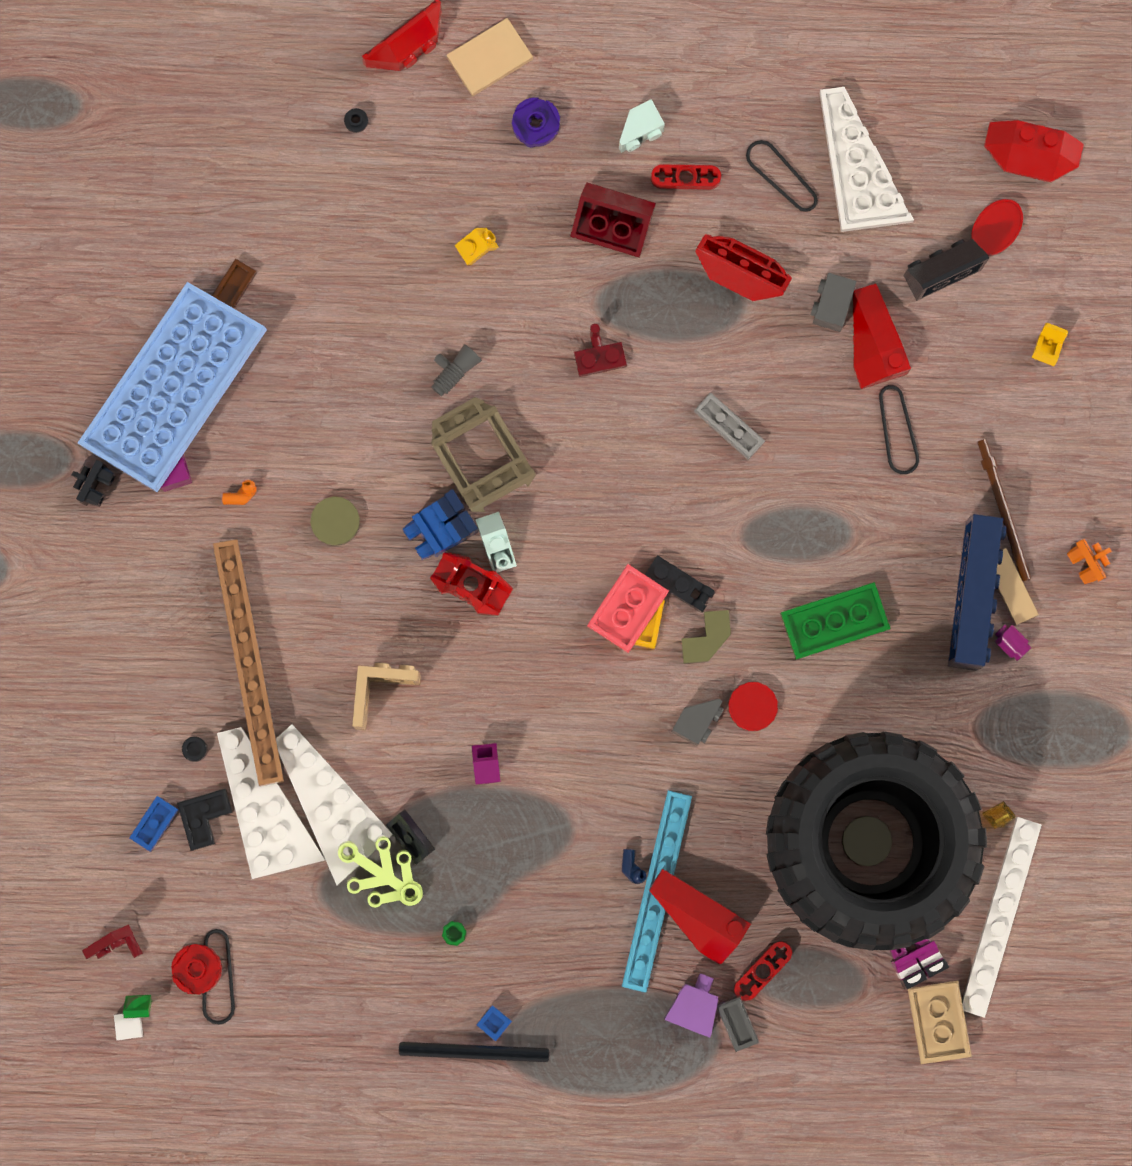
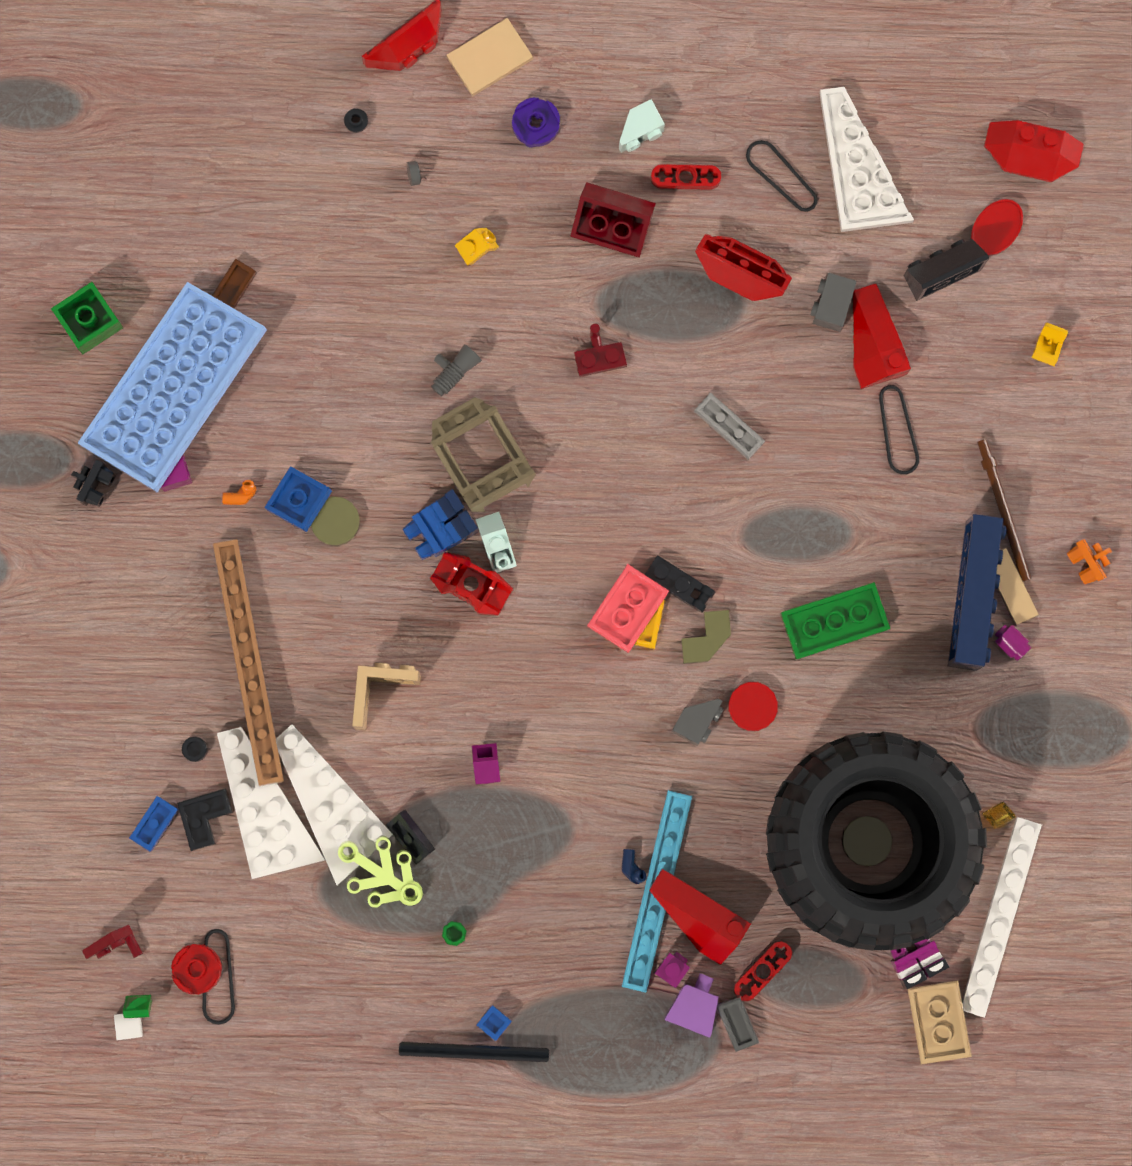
none -> green brick [51,282,123,355]
none -> blue plate [264,466,332,532]
none -> dark grey tile [406,161,421,186]
none -> magenta brick [654,952,690,988]

